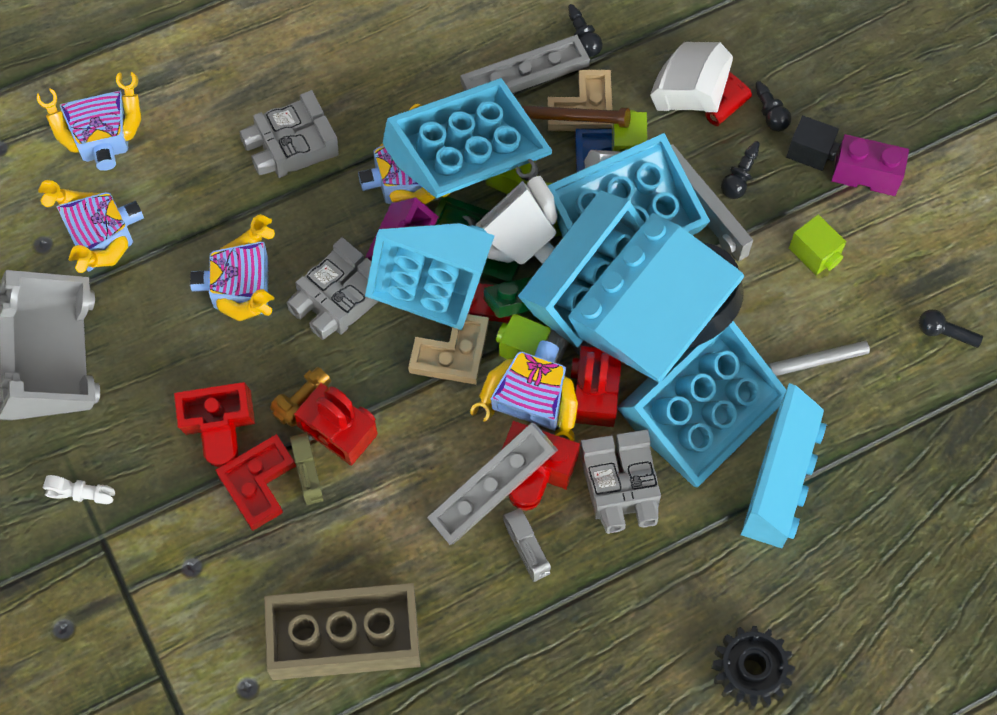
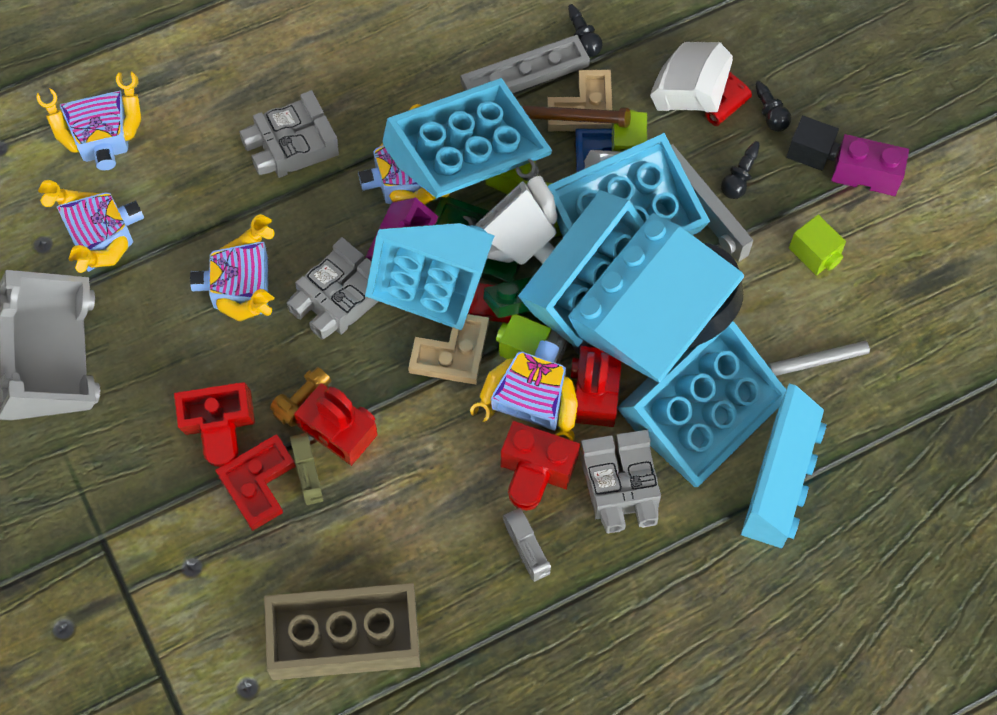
white piece [43,475,115,504] -> none
light grey plate [427,423,558,545] -> none
black gear [711,626,795,710] -> none
black bar [918,309,983,348] -> none

